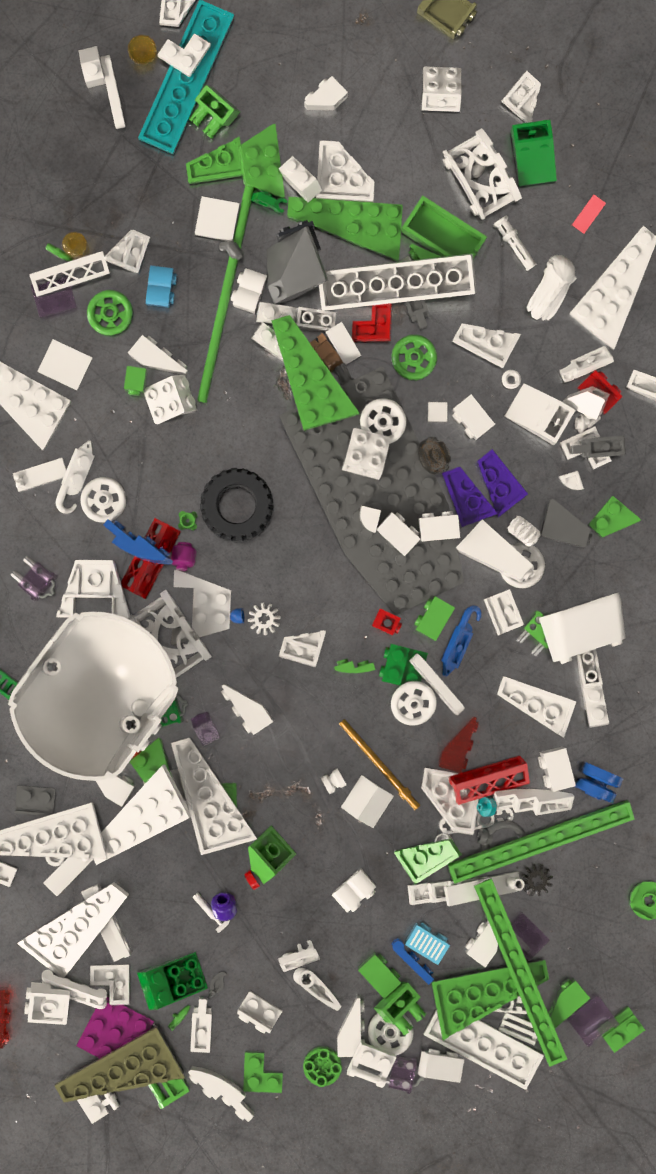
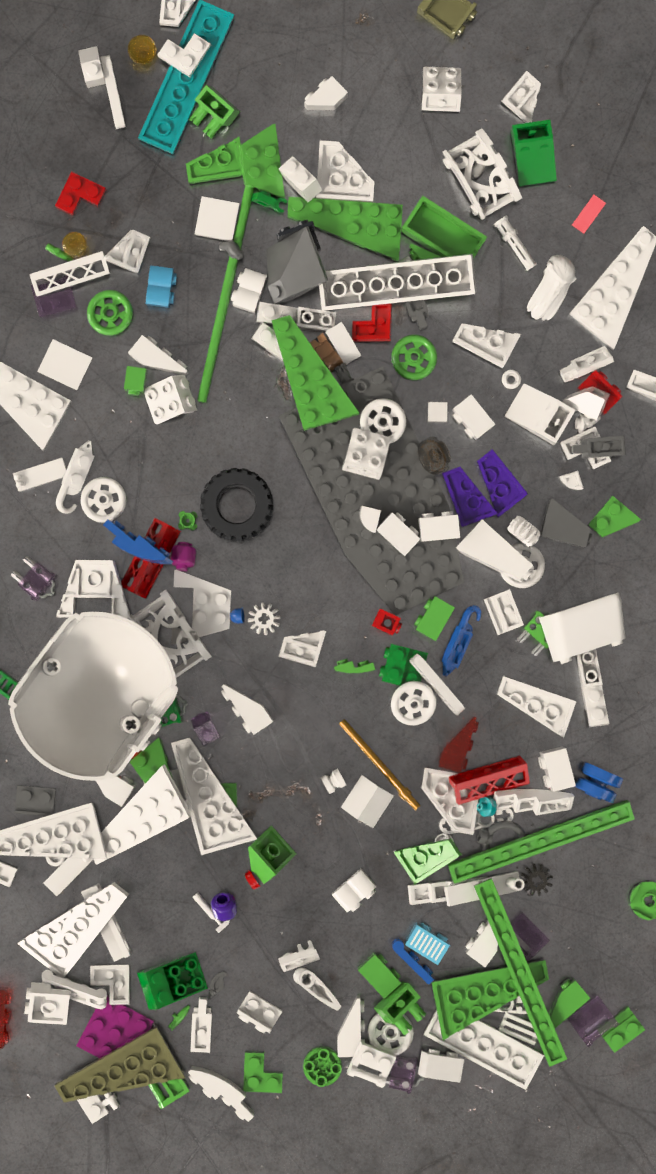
none -> red plate [55,172,106,215]

